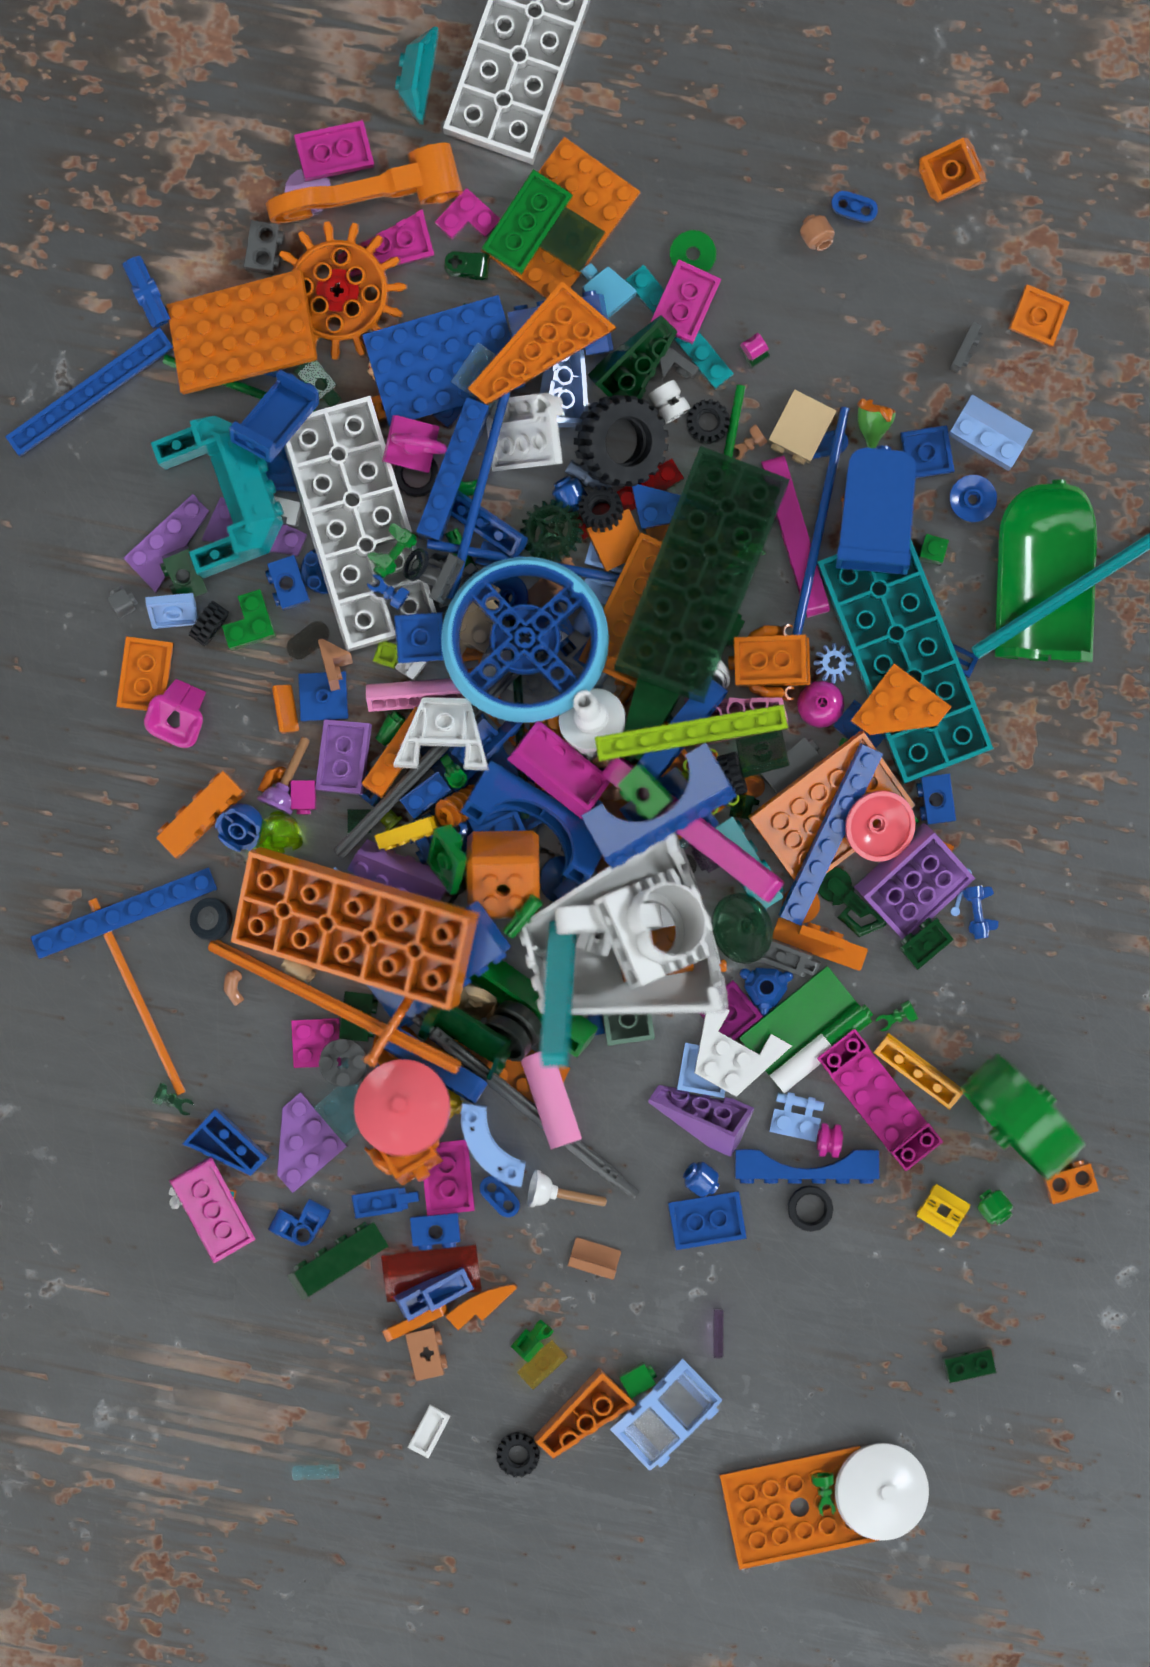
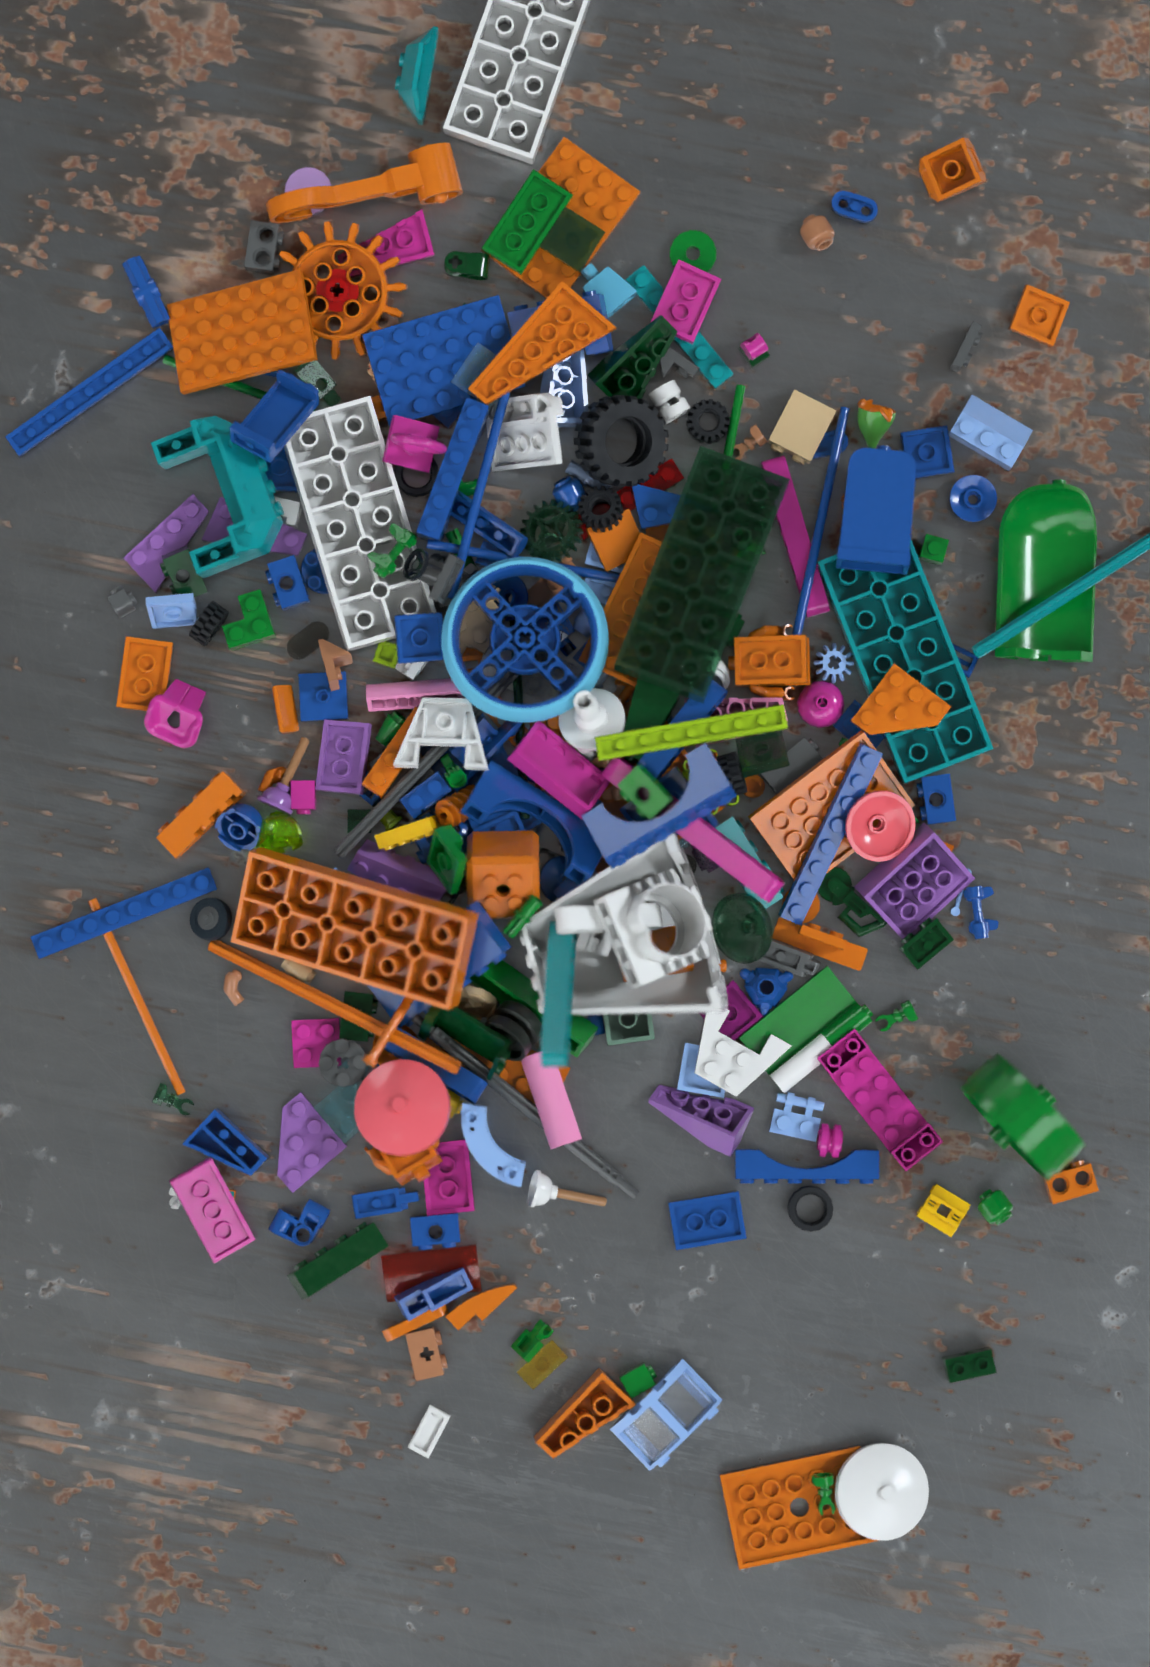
clear light blue axle [292,1464,339,1481] -> none
dark pink plate [294,120,374,182] -> none
blue piece [367,575,410,610] -> none
dark pink plate [435,188,500,240] -> none
blue plate [480,1176,520,1217] -> none
black tyre [496,1432,540,1478] -> none
nougat panel [568,1237,621,1280] -> none
blue head [683,1162,719,1197] -> none
clear purple tile [713,1308,724,1358] -> none
clear green tile [729,794,760,820] -> none
light orange brick [873,1033,963,1110] -> none

